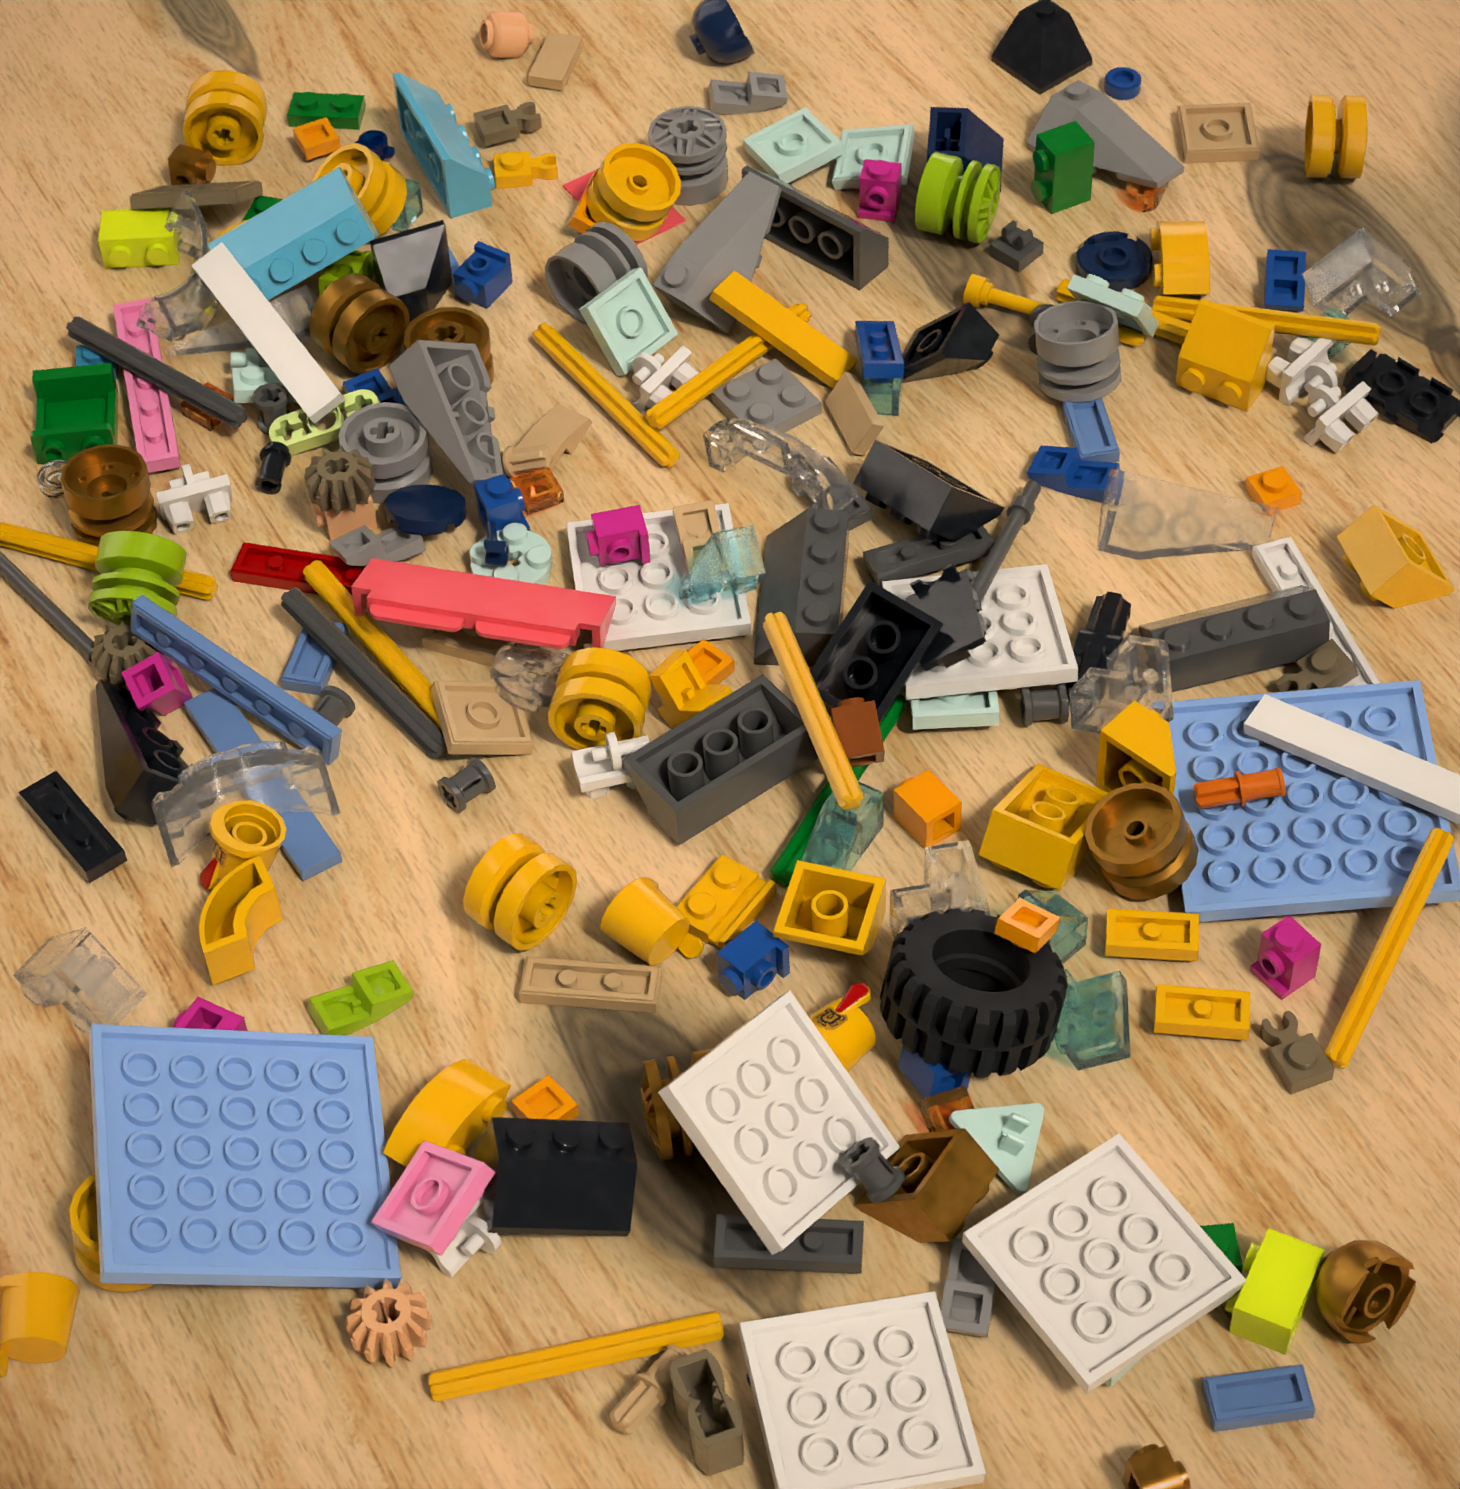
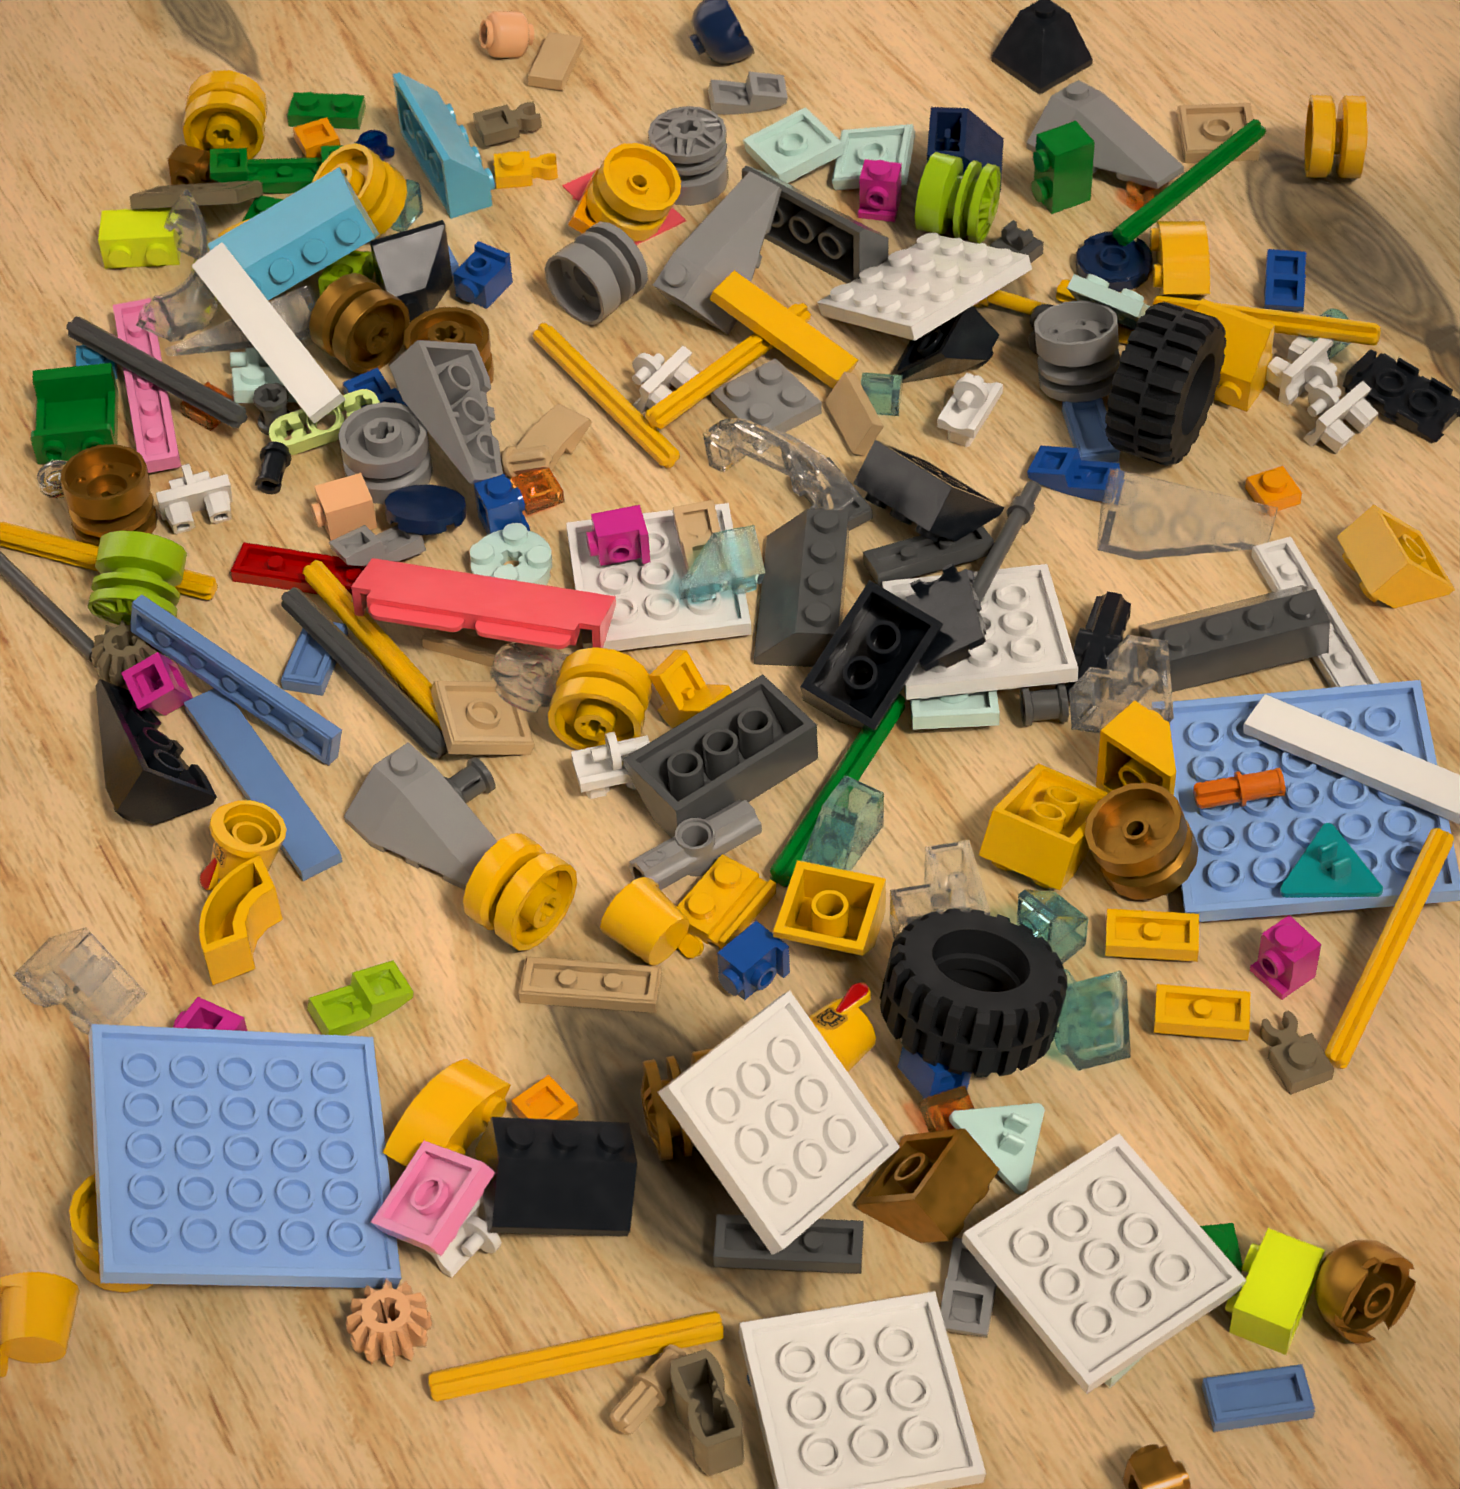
black plate [19,771,127,883] -> none
clear windscreen [151,741,340,867] -> none
dark tan gear [304,446,375,515] -> none
dark grey bush [312,686,355,726] -> none
dark blue hand [484,521,509,566] -> none
light aqua plate [579,267,678,376] -> none
light orange plate [687,639,735,685] -> none
yellow axle [763,612,864,810] -> none
dark orange brick [831,697,885,767] -> none
dark grey bush [841,1137,905,1203] -> none
blue plate [855,321,904,383] -> none
light orange brick [893,769,962,850] -> none
light orange plate [994,898,1061,953] -> none
blue tile [1104,67,1141,100] -> none
dark tan plate [1275,639,1359,692] -> none
clear brick [1302,227,1421,319] -> none
none -> green slope [210,145,344,194]
none -> light grey wedge [344,742,497,890]
none -> light grey piece [629,799,762,890]
none -> white plate [817,233,1032,341]
none -> white hips [937,373,1003,447]
none -> black tyre [1105,302,1226,466]
none -> green axle [1113,119,1266,246]
none -> teal piece [1280,823,1383,898]

